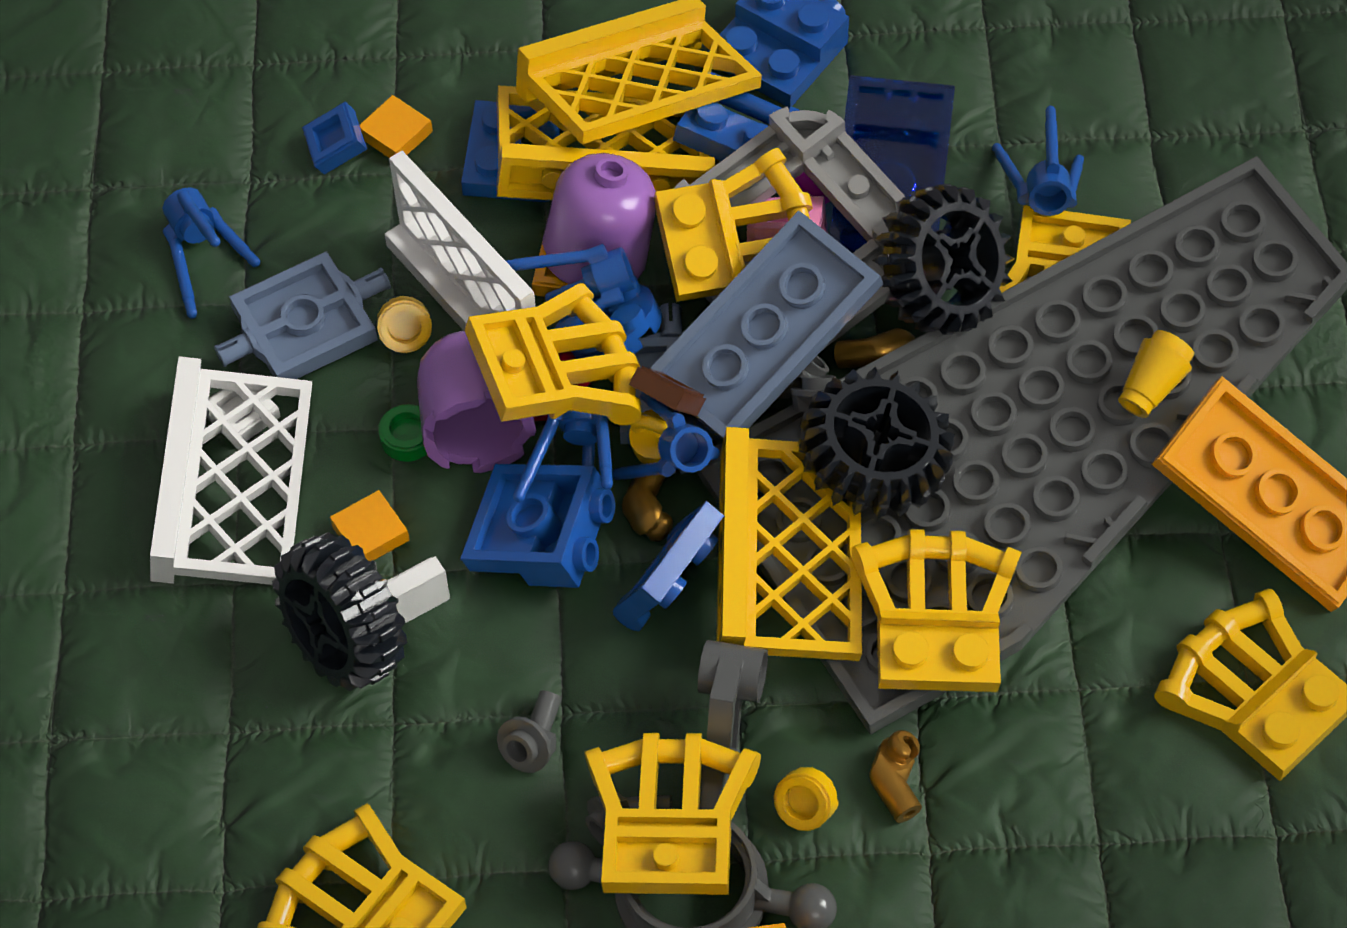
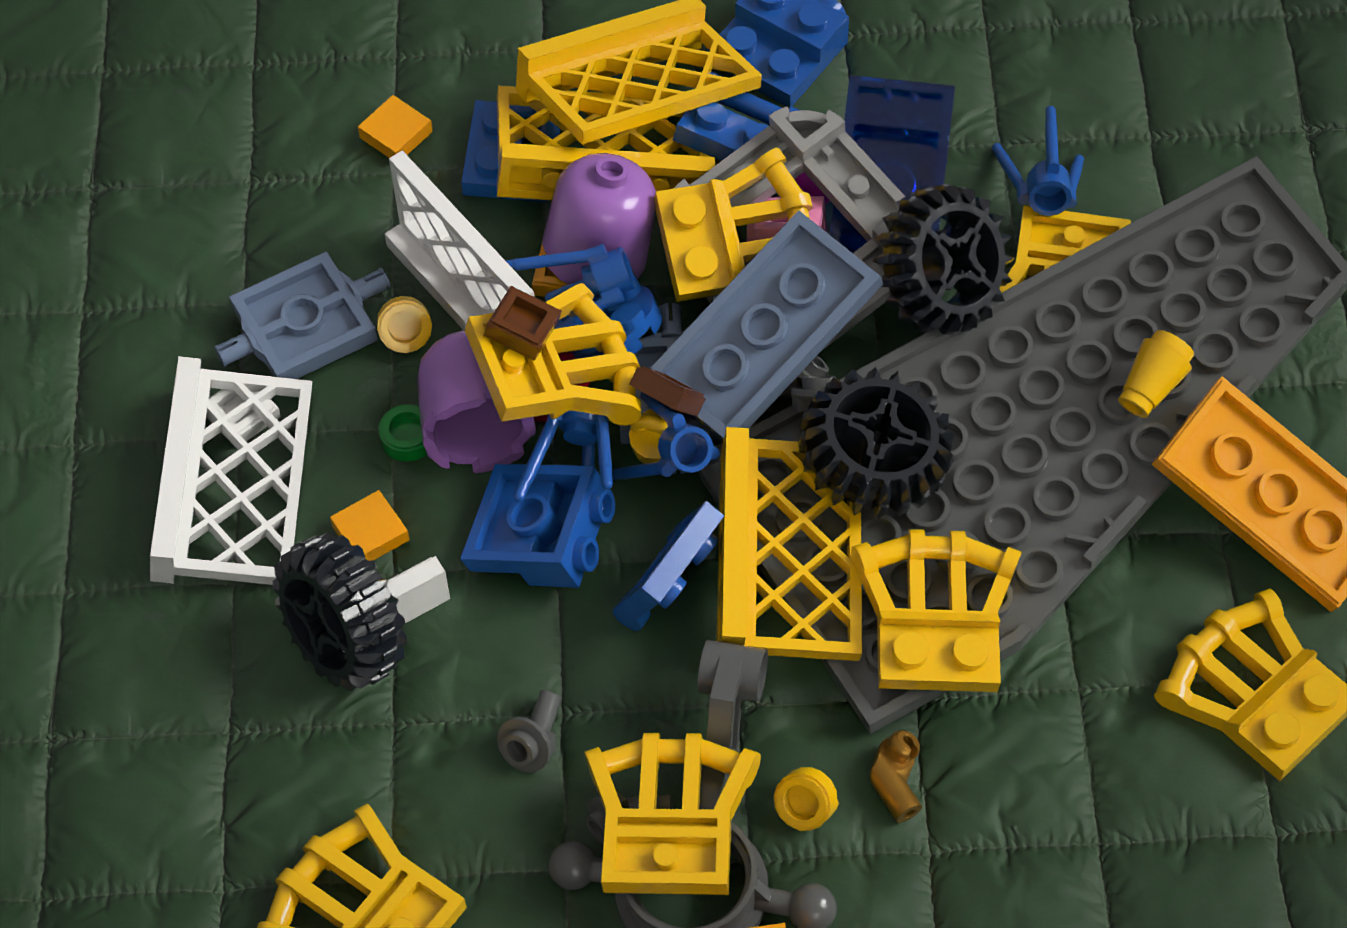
blue plant [162,187,260,319] -> none
blue tile [302,102,367,175] -> none
pearl gold arm [622,463,673,542] -> none
pearl gold arm [834,328,915,369] -> none
none -> reddish brown tile [483,286,562,361]

